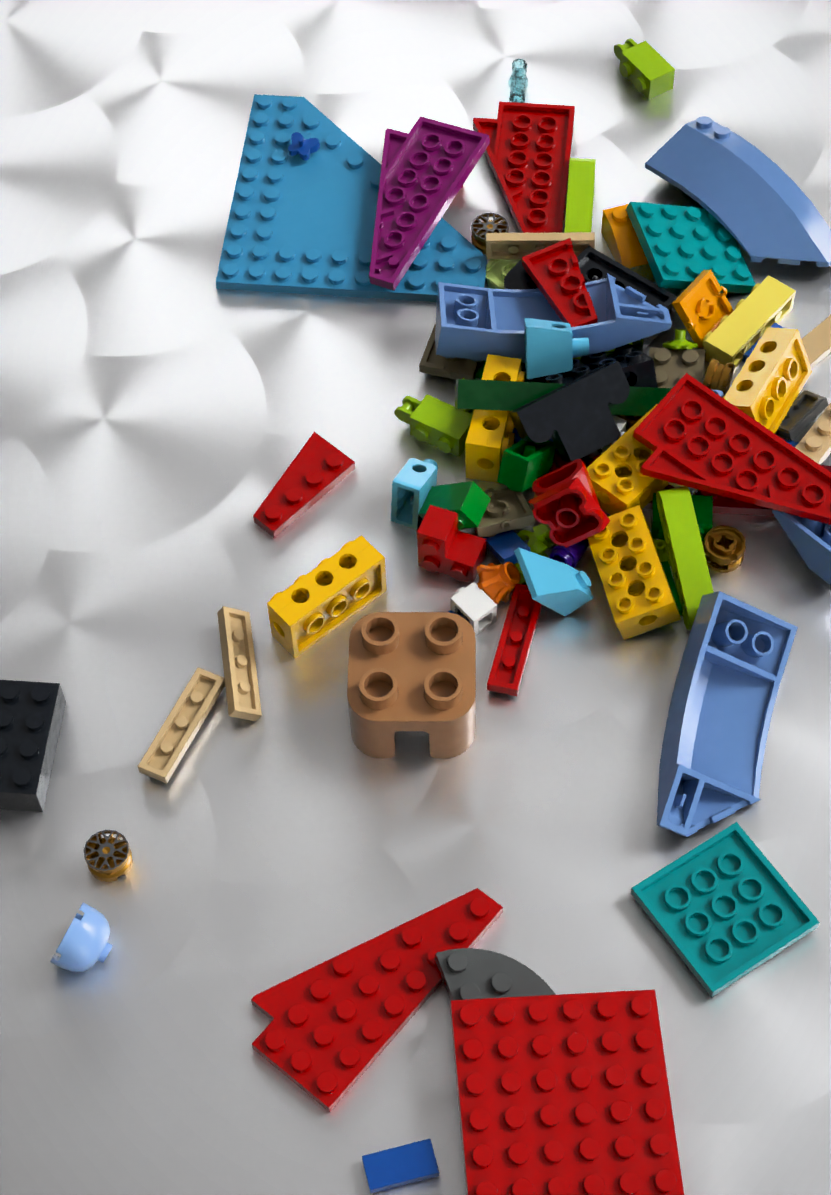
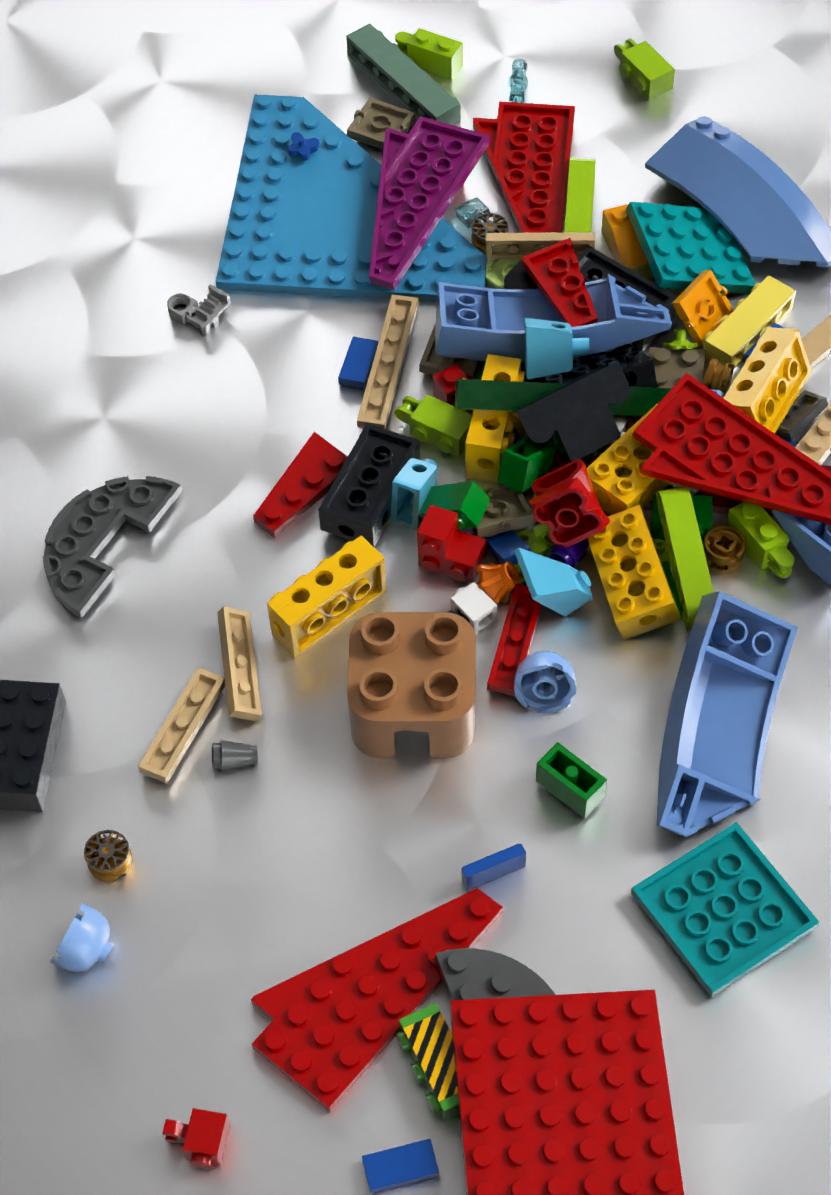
none -> dark grey plate [43,476,182,618]
none -> red brick [162,1108,231,1169]
none -> light grey piece [167,284,231,337]
none -> dark grey cone [212,740,258,771]
none -> black brick [318,423,420,547]
none -> blue tile [338,336,379,389]
none -> sand green brick [346,23,461,126]
none -> dark tan plate [347,98,415,149]
none -> tan plate [357,294,419,429]
none -> lime brick [395,28,463,81]
none -> brick [396,1003,459,1122]
none -> red brick [432,364,468,407]
none -> clear light blue plate [454,197,490,228]
none -> blue tile [461,843,526,892]
none -> light blue cylinder [514,651,576,713]
none -> green brick [536,742,607,819]
none -> lime brick [726,502,795,578]

